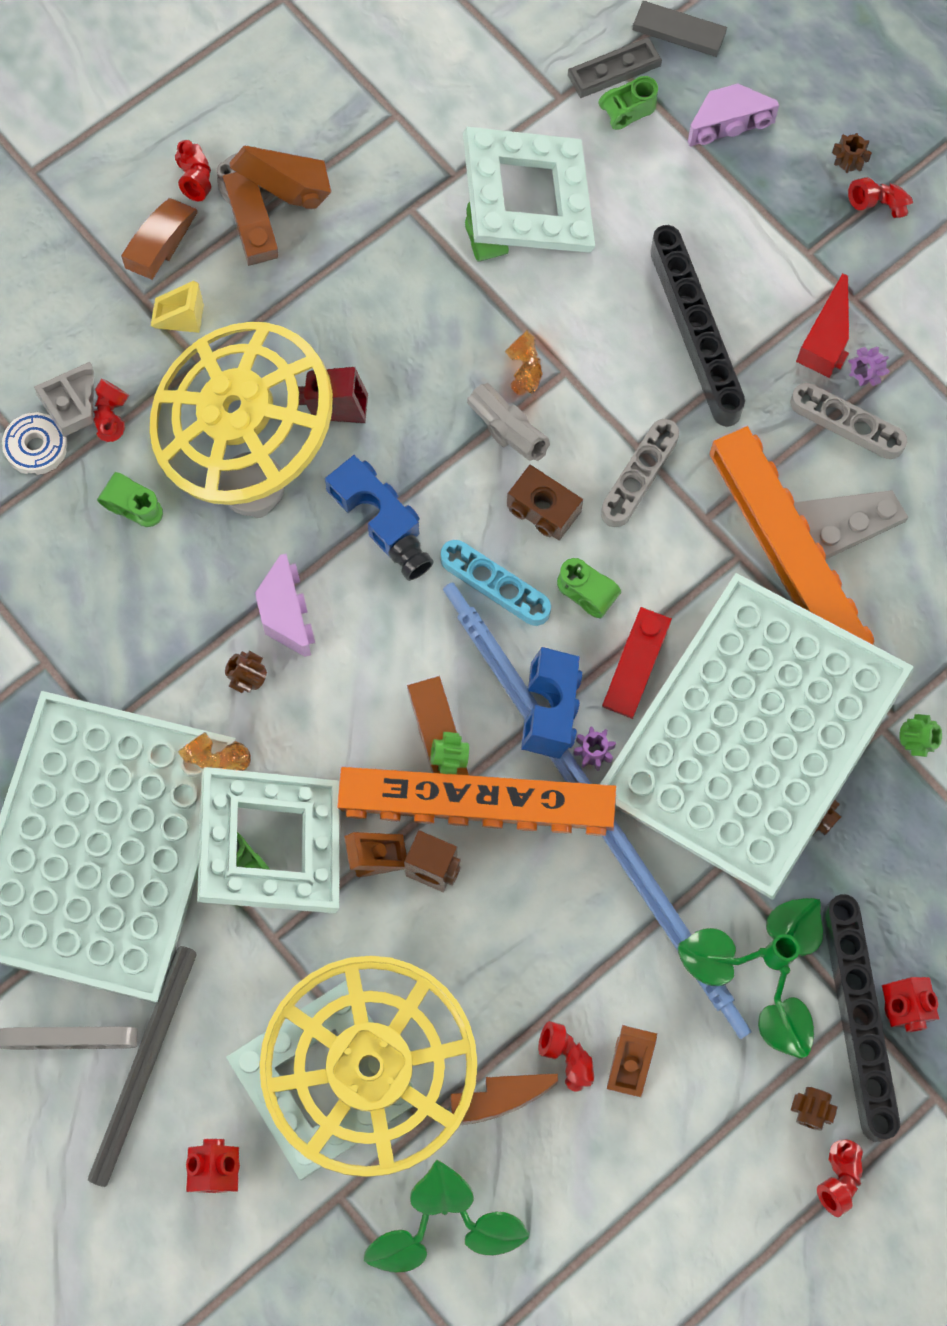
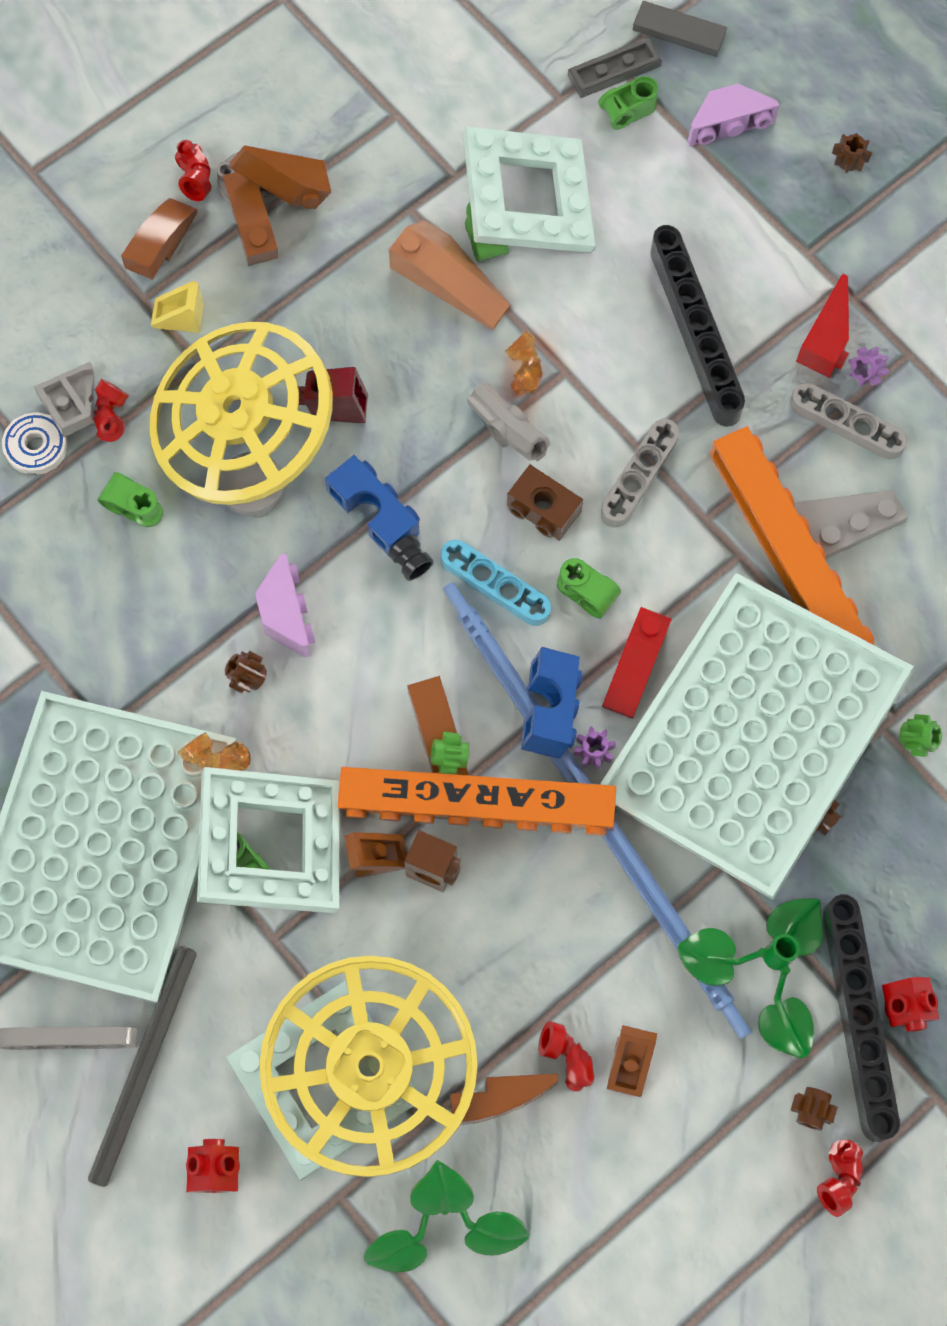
red arm [848,177,913,218] -> none
none -> nougat wedge [389,220,510,330]

